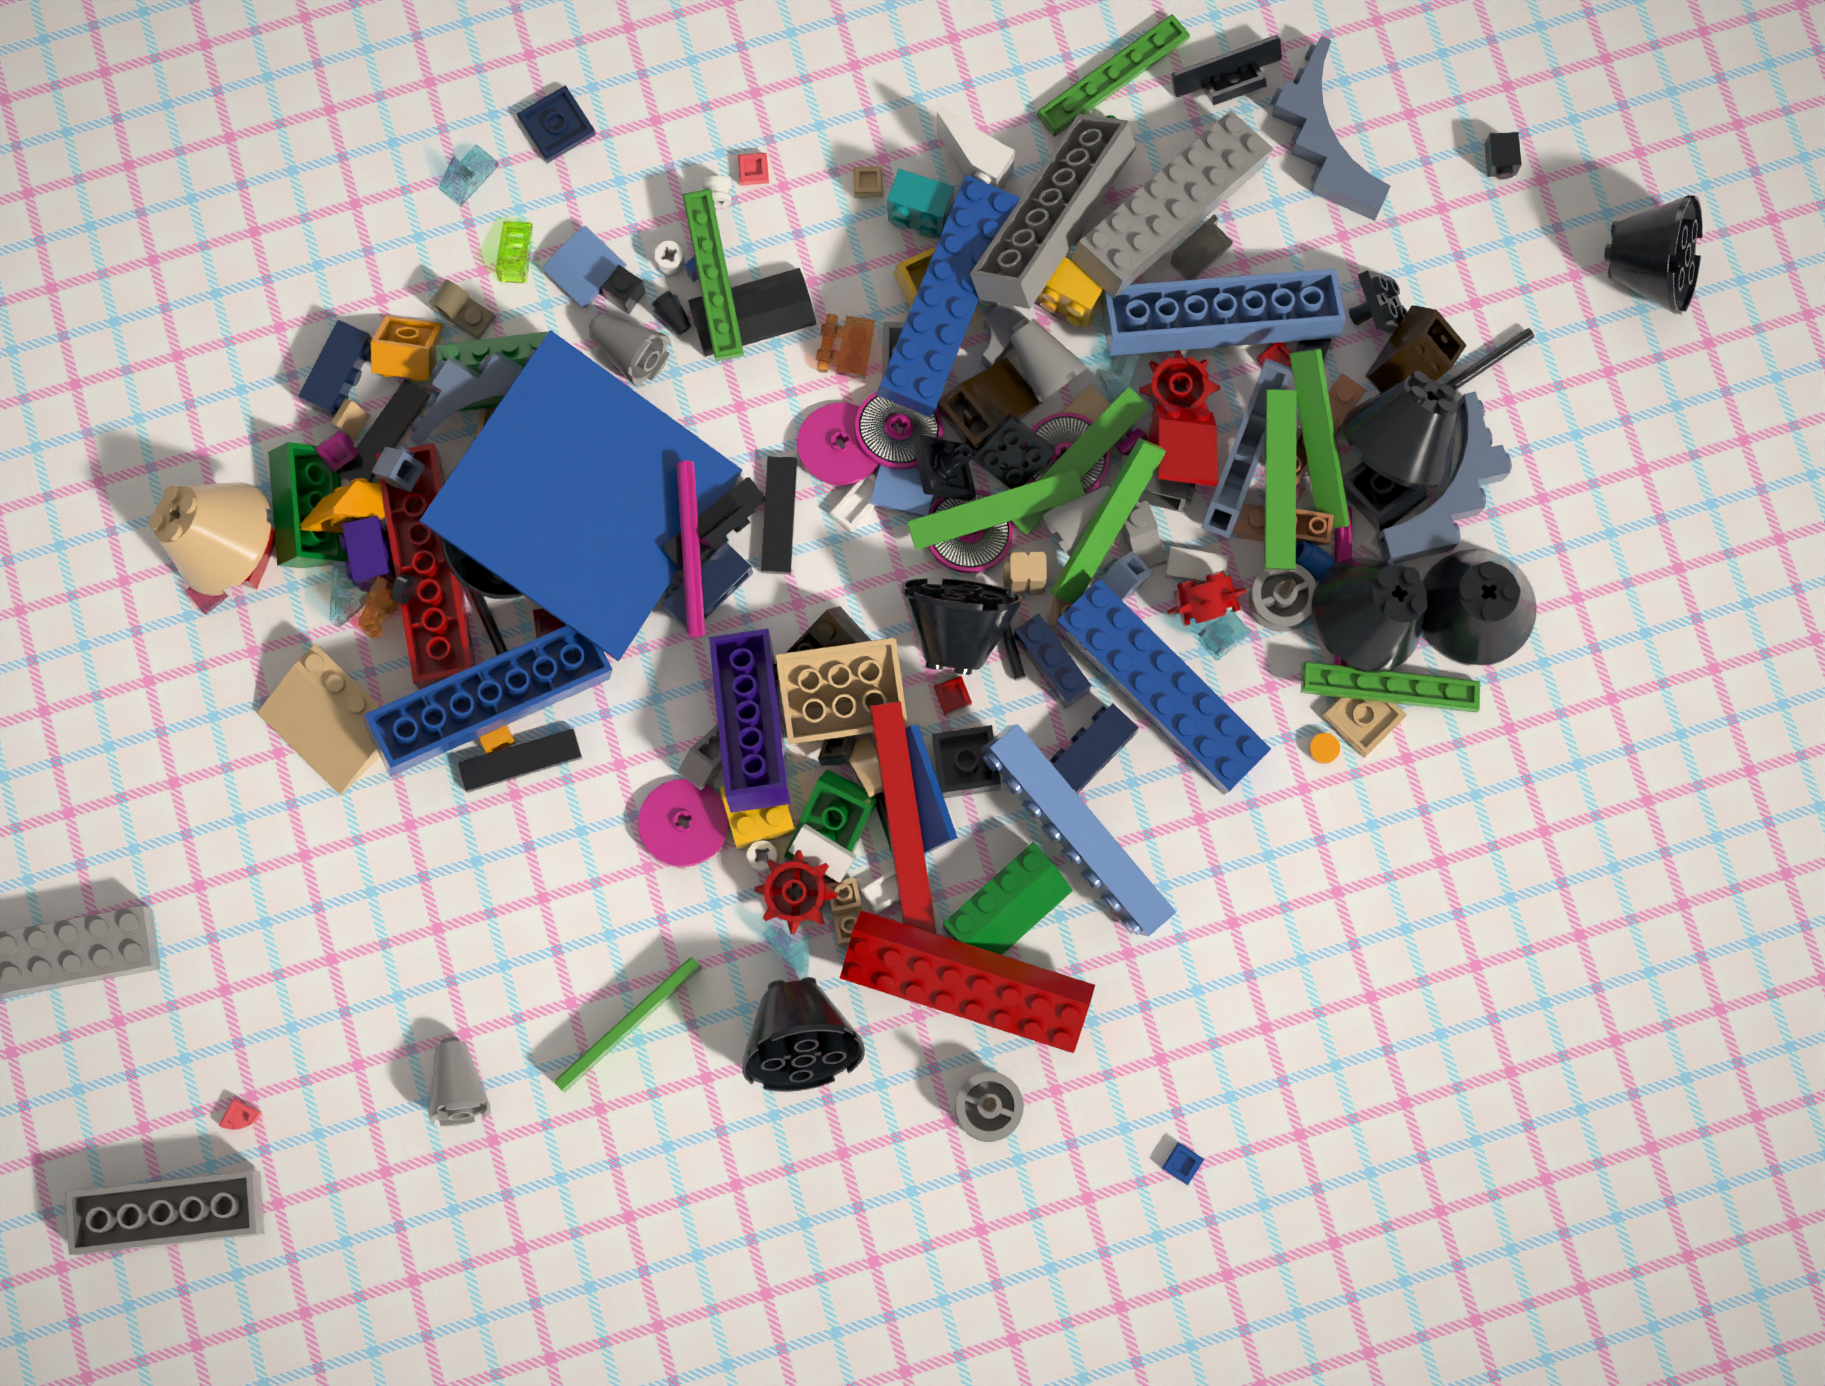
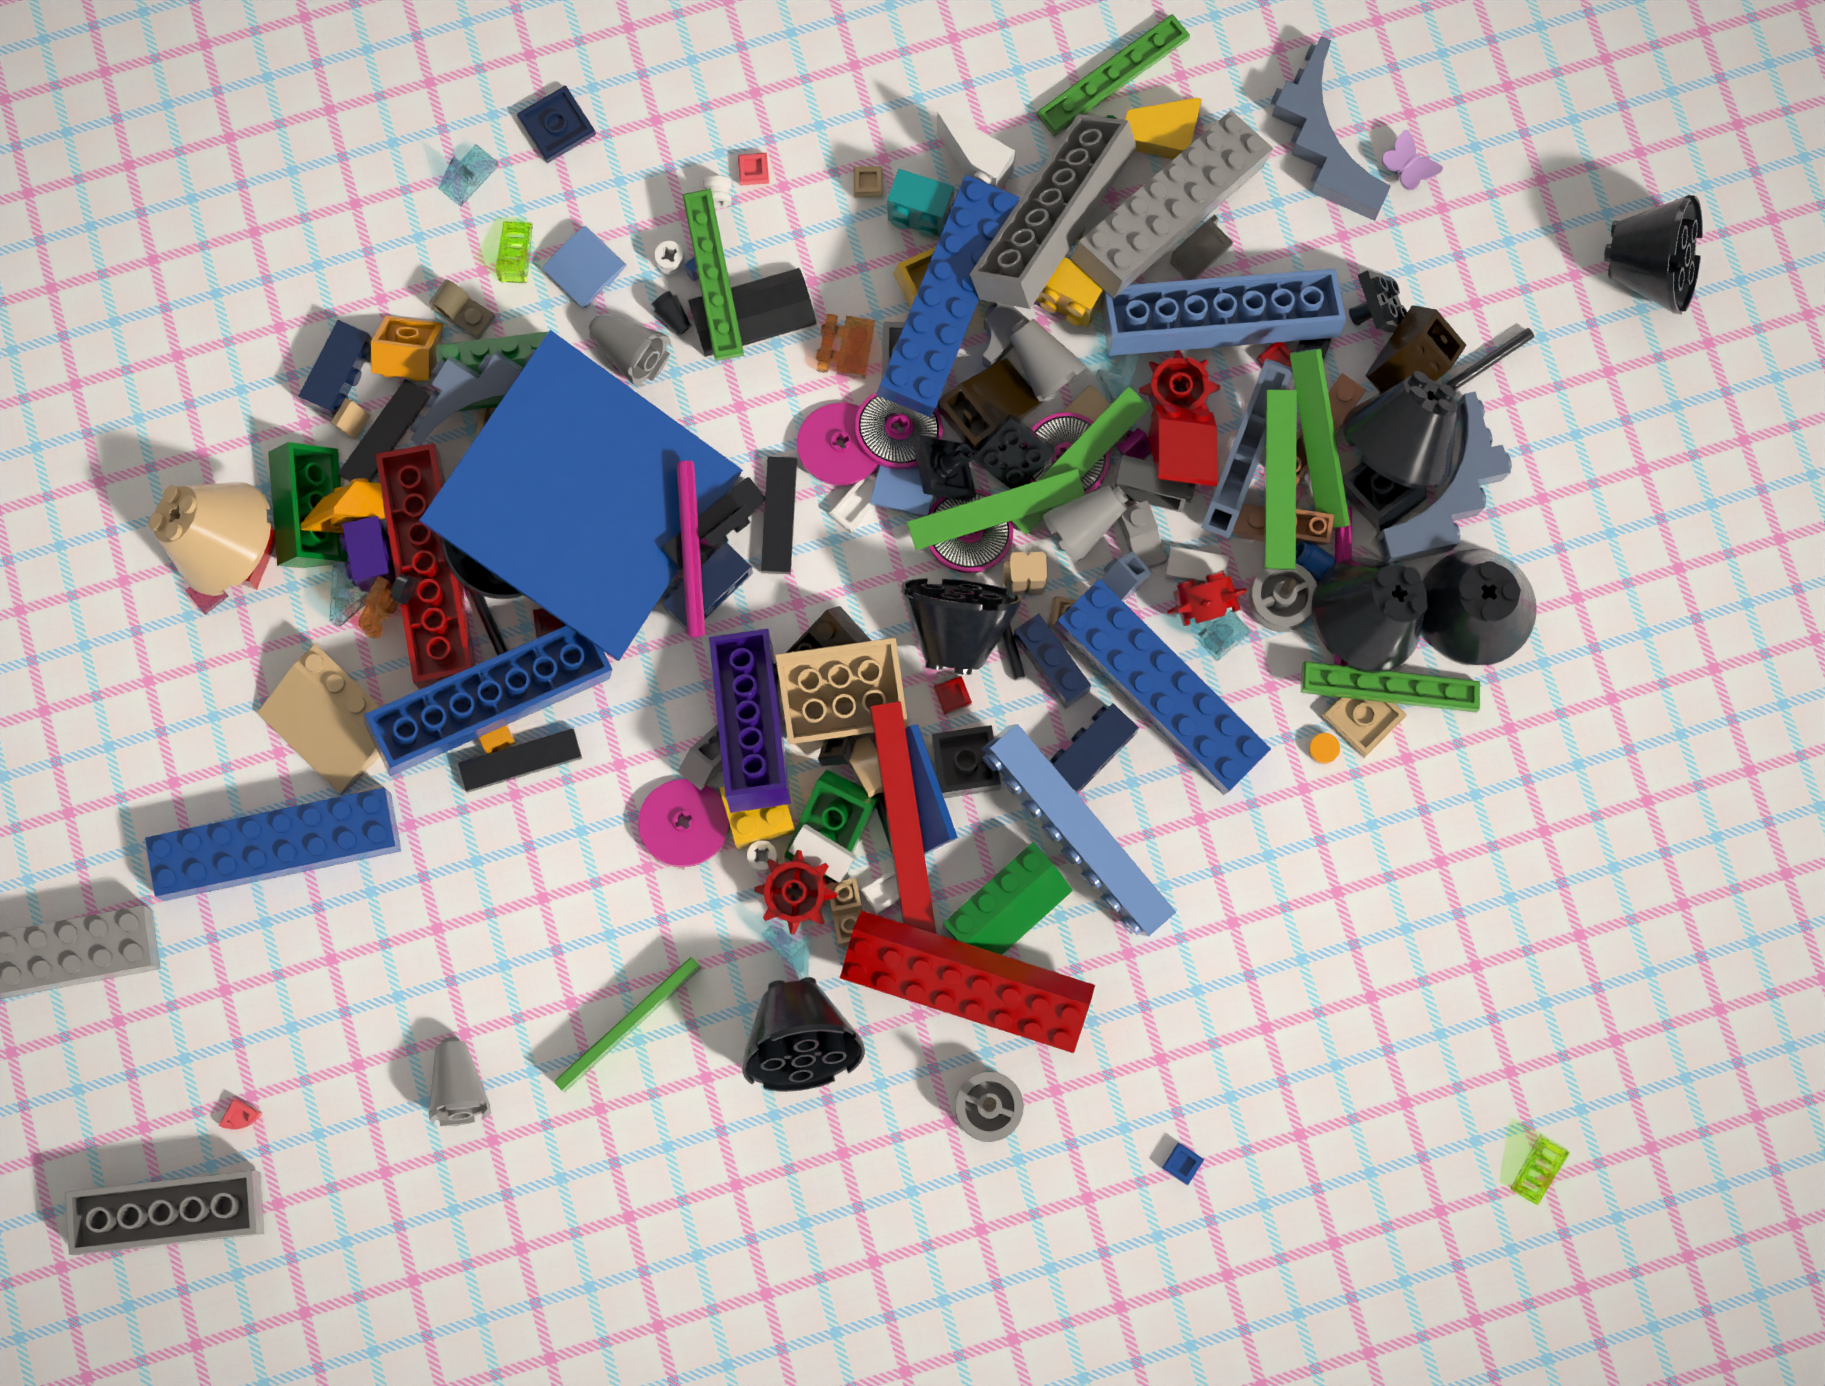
magenta tile [316,430,359,472] -> none
sand blue brick [371,446,425,492] -> none
black brick [602,265,646,314] -> none
bright green tile [1050,438,1166,604] -> none
black bracket [1171,35,1282,106] -> none
black brick [1484,132,1522,180] -> none
none -> blue brick [145,787,401,901]
none -> yellow slope [1120,98,1202,160]
none -> lavender animal [1382,130,1443,190]
none -> clear neon green slope [1510,1134,1570,1205]

